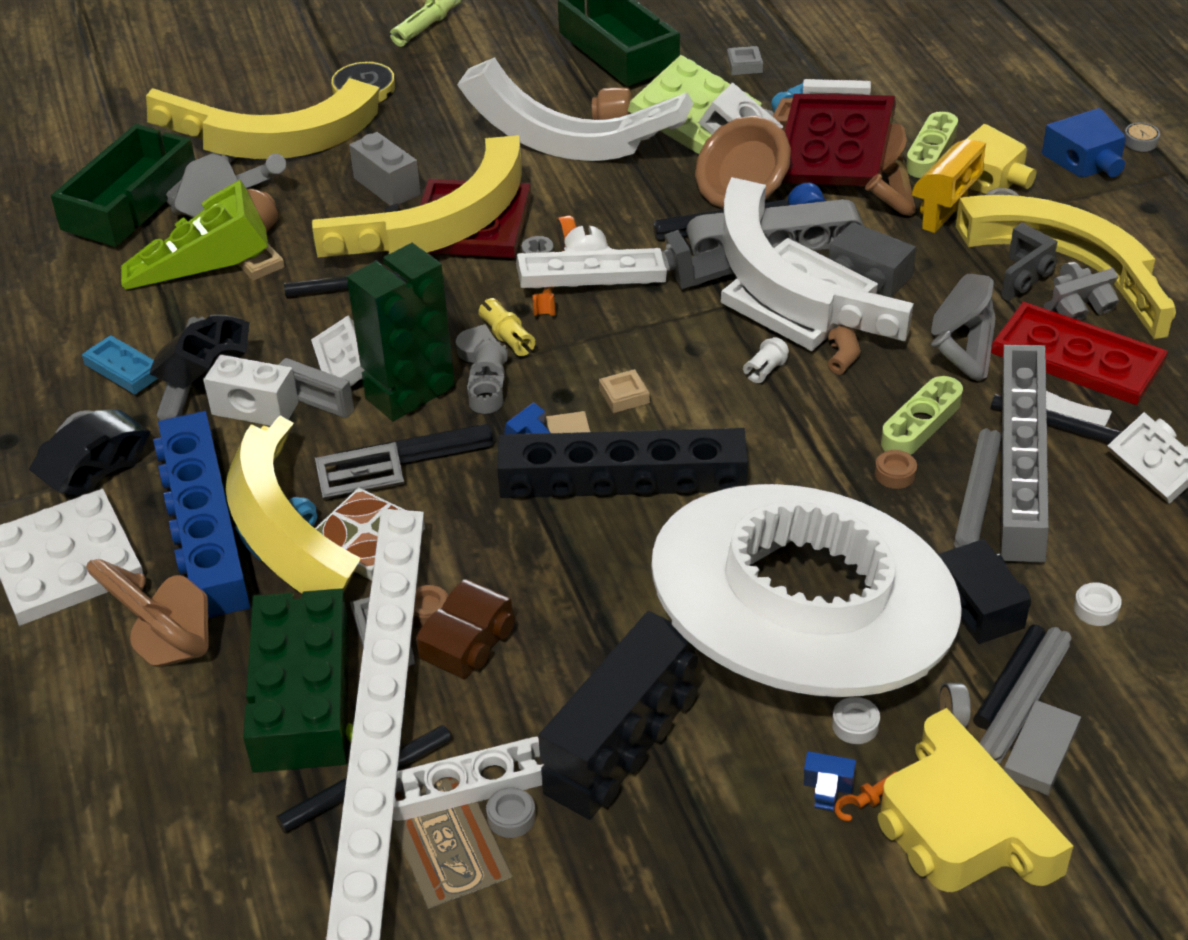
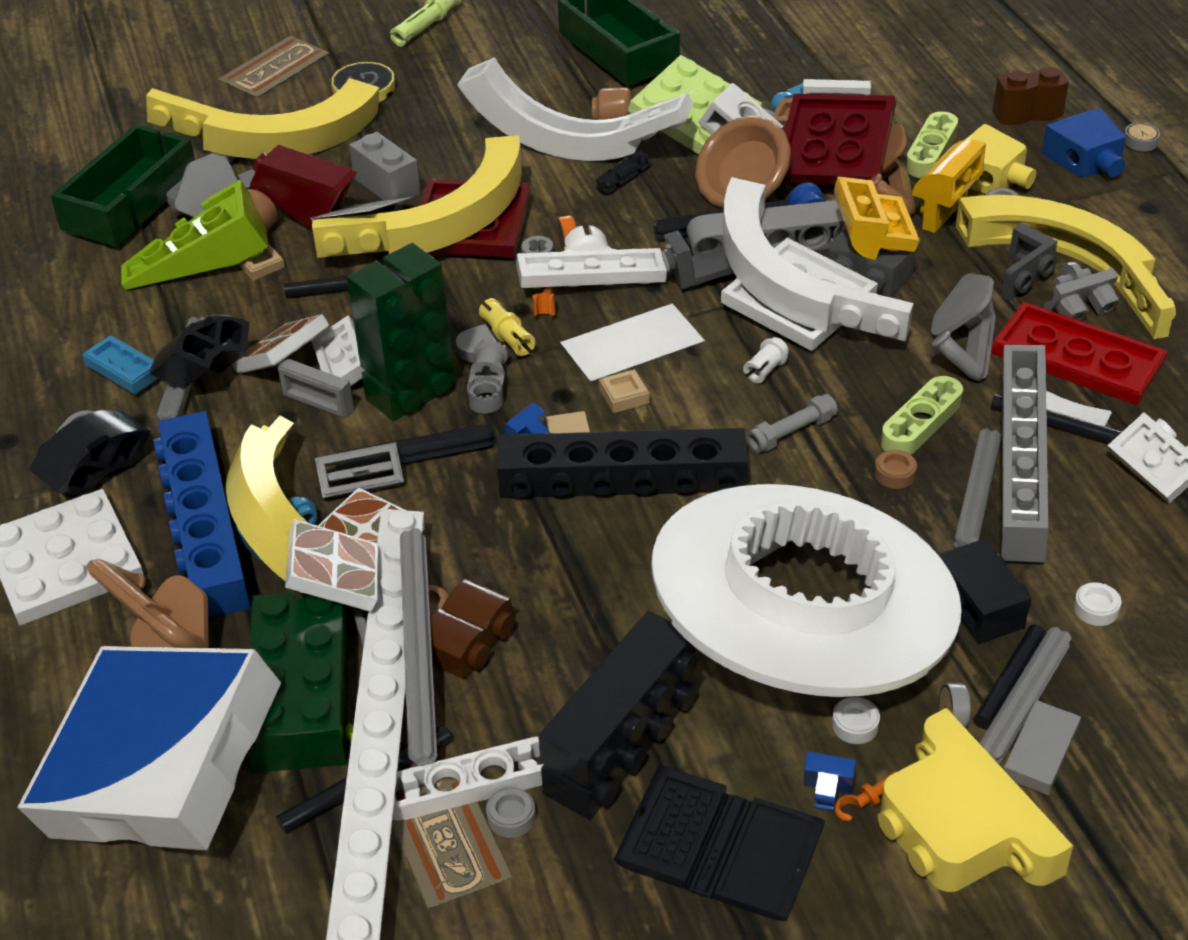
white brick [203,355,299,426] -> none
light grey tile [727,46,763,75] -> none
medium nougat arm [828,325,861,375] -> none
none -> tile [17,646,281,850]
none -> sticker [219,36,329,97]
none -> white tile [232,314,329,374]
none -> dark red slope [250,145,357,231]
none -> tile [285,519,378,612]
none -> white sticker [310,197,412,219]
none -> light grey axle [400,528,437,766]
none -> white sticker [560,303,705,381]
none -> black axle [596,150,650,195]
none -> black piece [614,765,825,921]
none -> light grey bar [746,394,837,453]
none -> yellow brick [834,177,920,260]
none -> reddish brown brick [993,66,1069,125]

